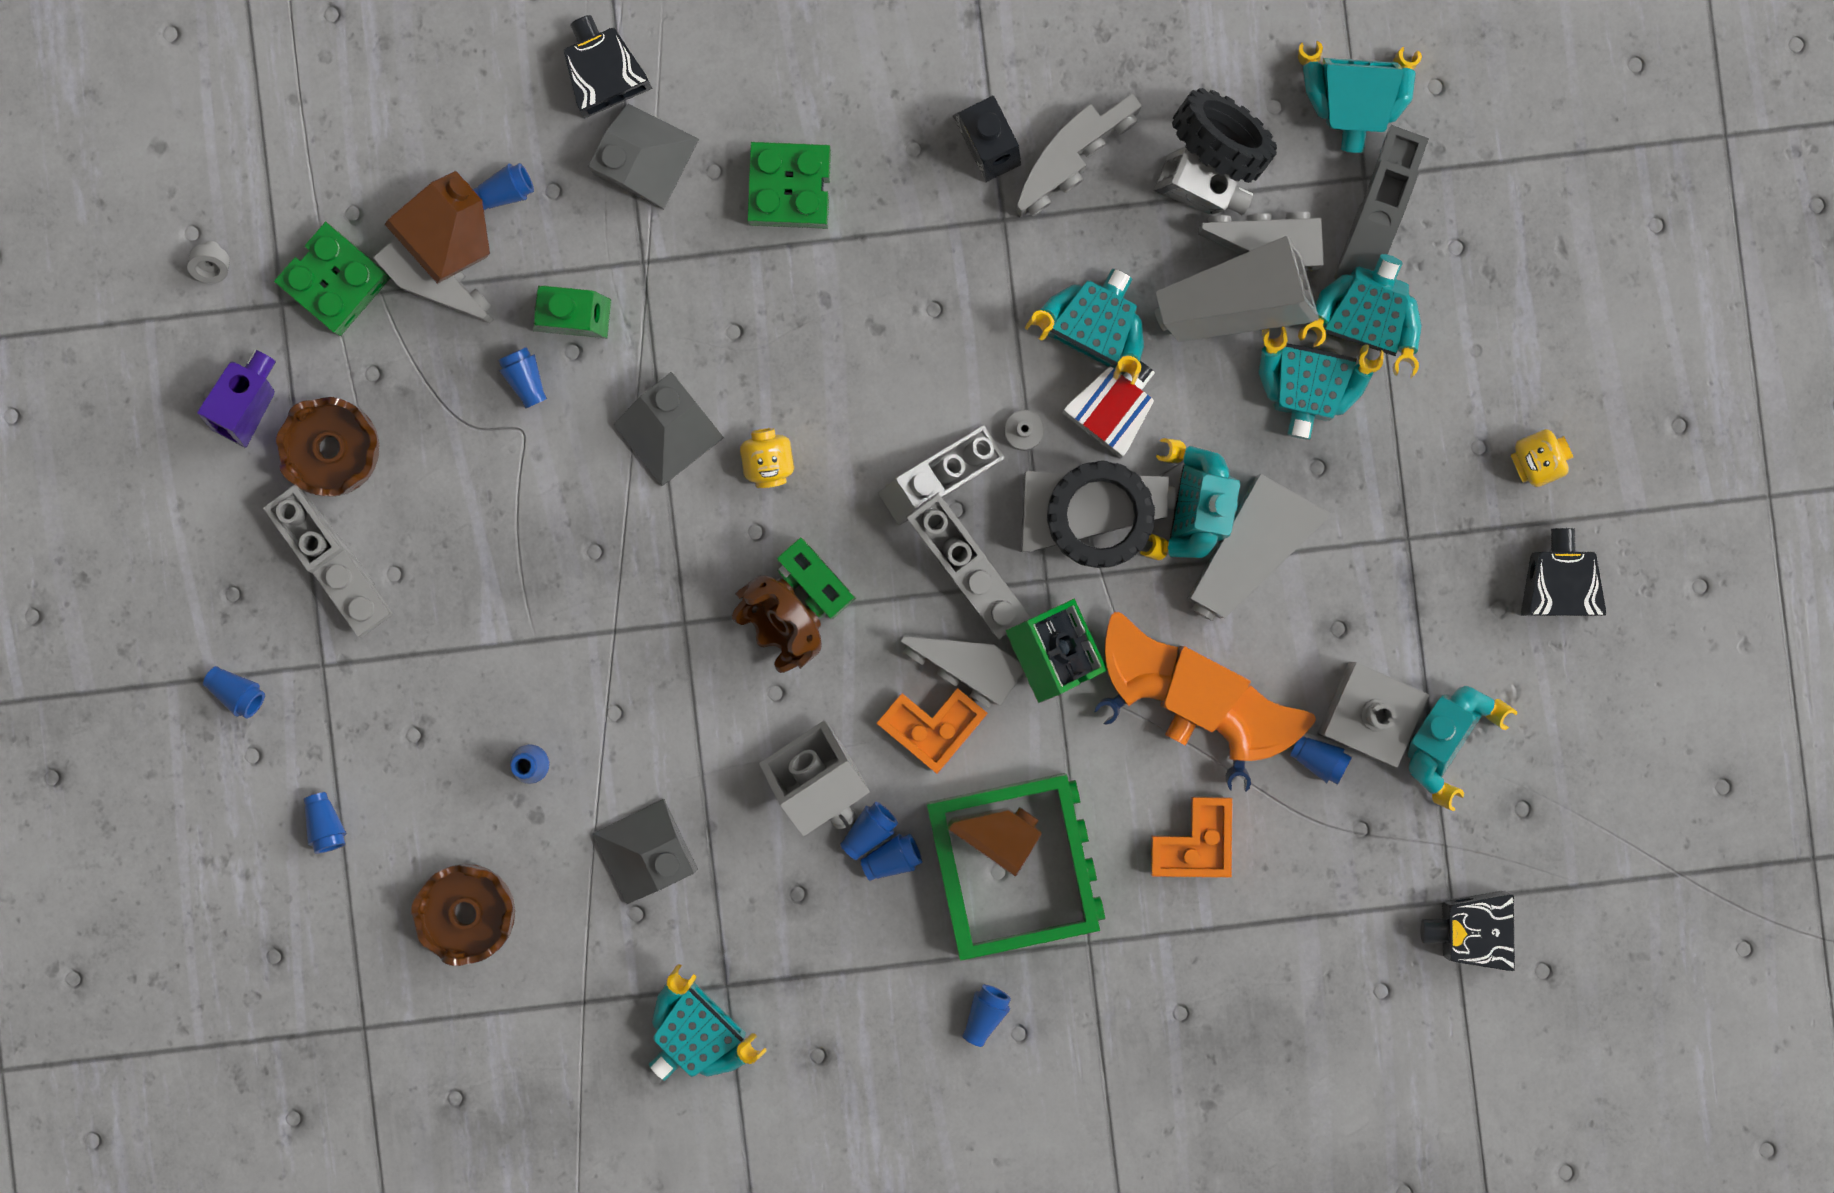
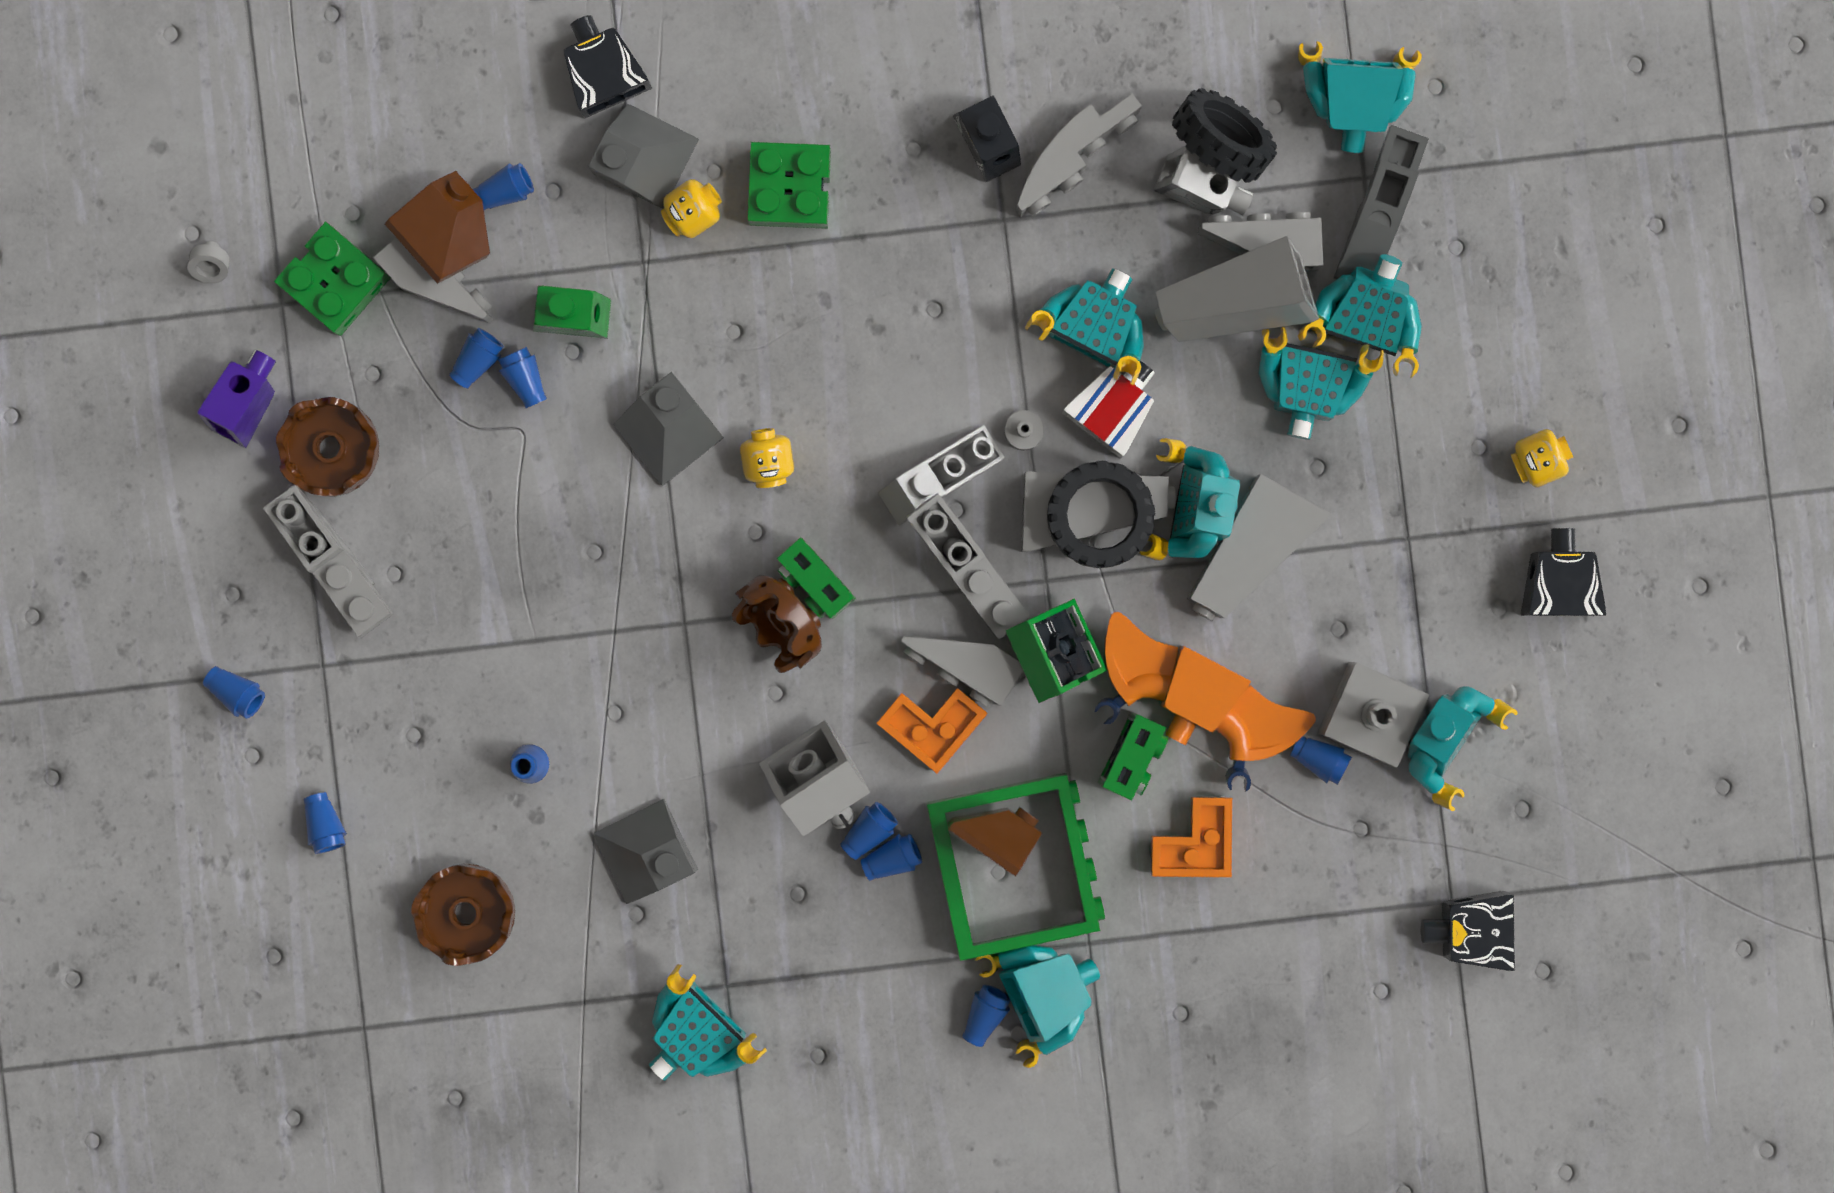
none -> blue cone [449,328,504,389]
none -> yellow head [661,179,722,238]
none -> teal torso [975,945,1100,1068]
none -> green piece [1097,712,1169,801]

